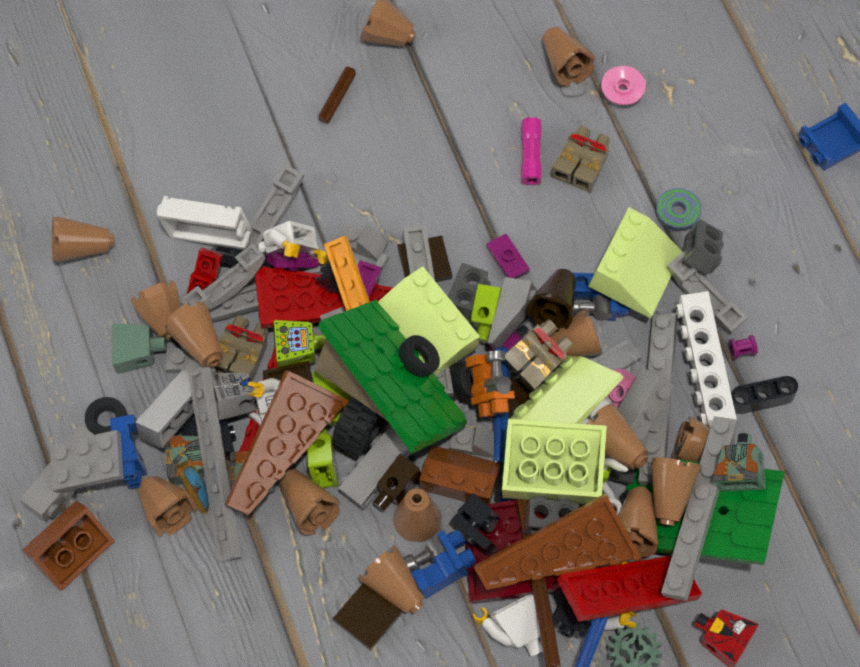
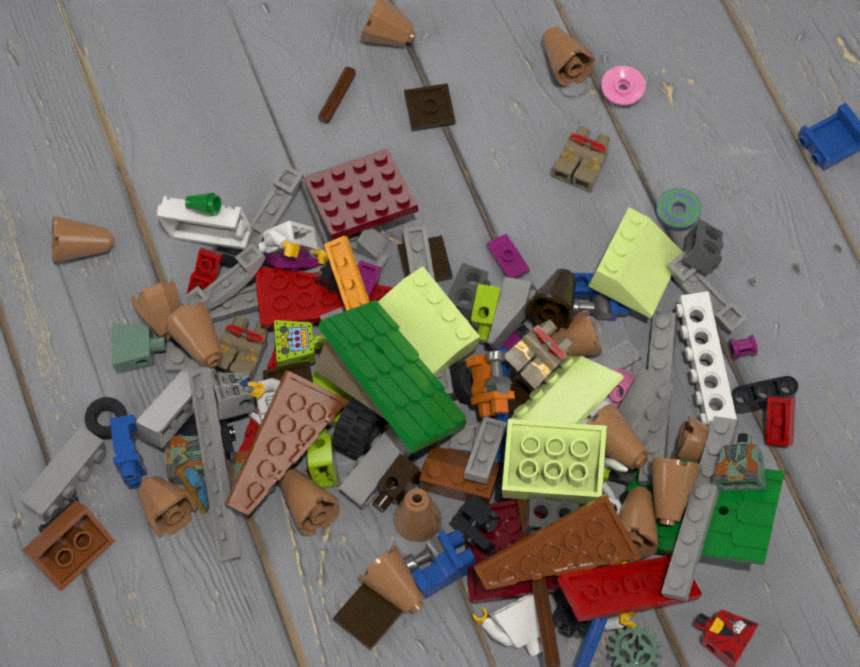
light grey plate [50,430,124,493] -> none
black tyre [399,335,440,377] -> none
dark pink axle [522,117,541,185] -> none
none -> black hinge [39,496,79,533]
none -> green cone [185,193,222,216]
none -> plate [303,149,419,241]
none -> dark brown tile [404,83,456,132]
none -> light grey plate [464,416,507,484]
none -> red slope [765,397,796,446]

